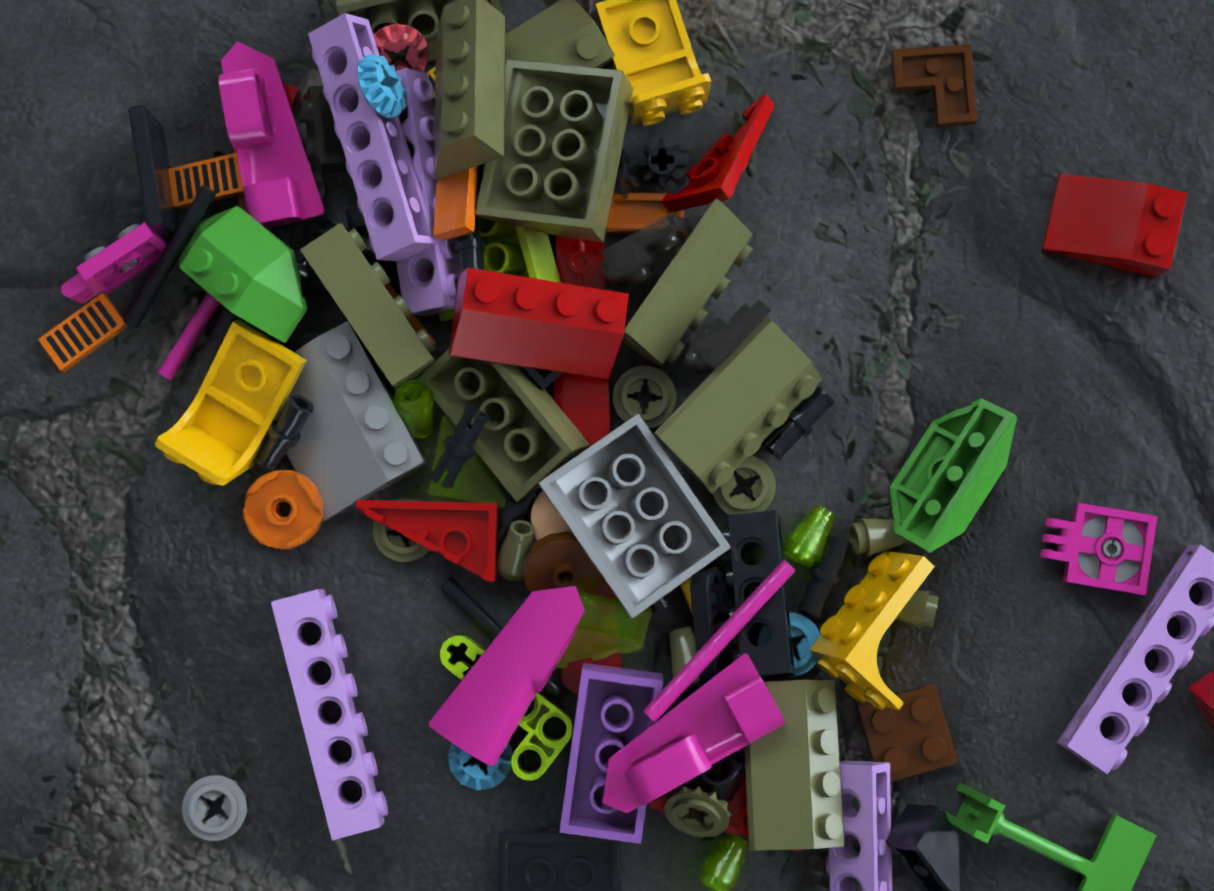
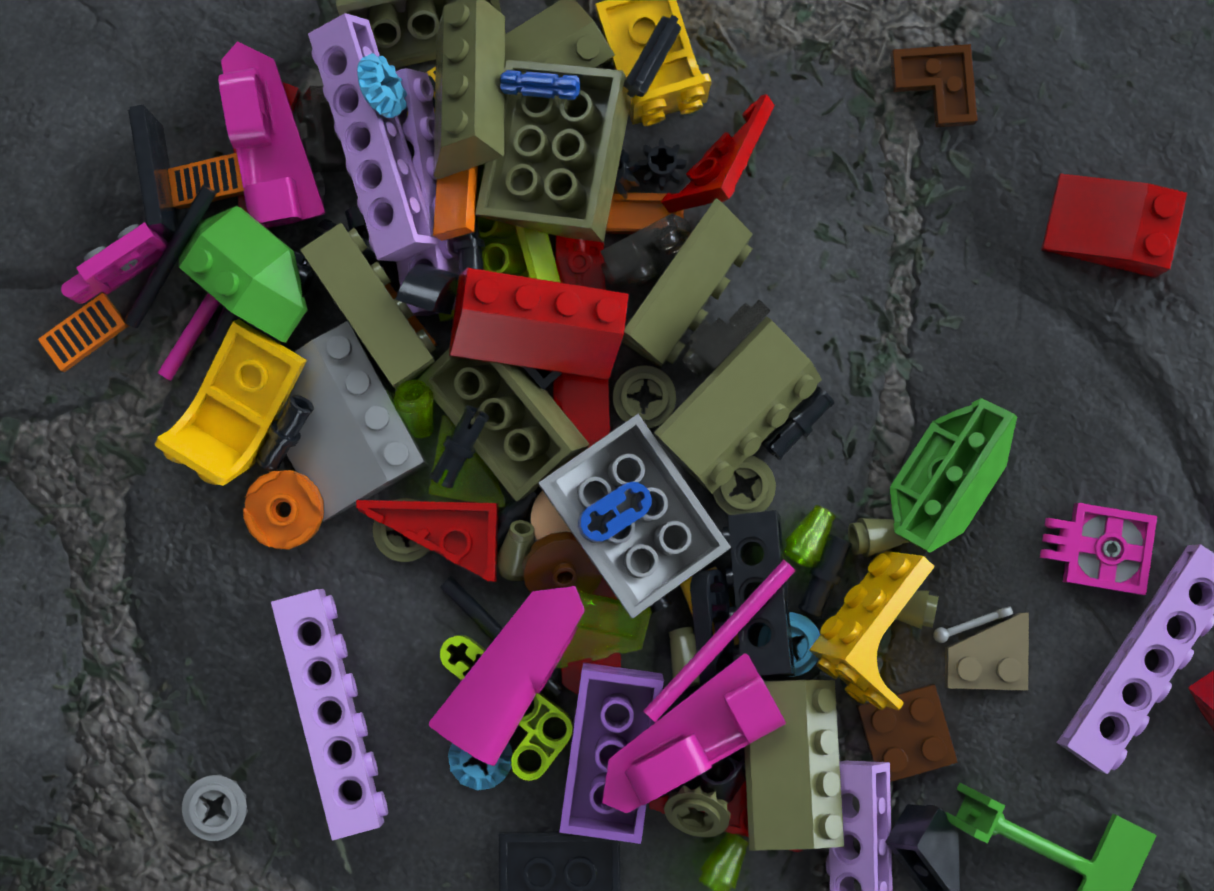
coral gear [373,24,430,72] -> none
none -> black brick [396,264,459,315]
none -> blue axle [500,70,580,100]
none -> blue beam [578,482,652,542]
none -> black axle [624,15,681,98]
none -> light grey hinge [933,606,1013,643]
none -> dark tan wing [945,613,1029,690]

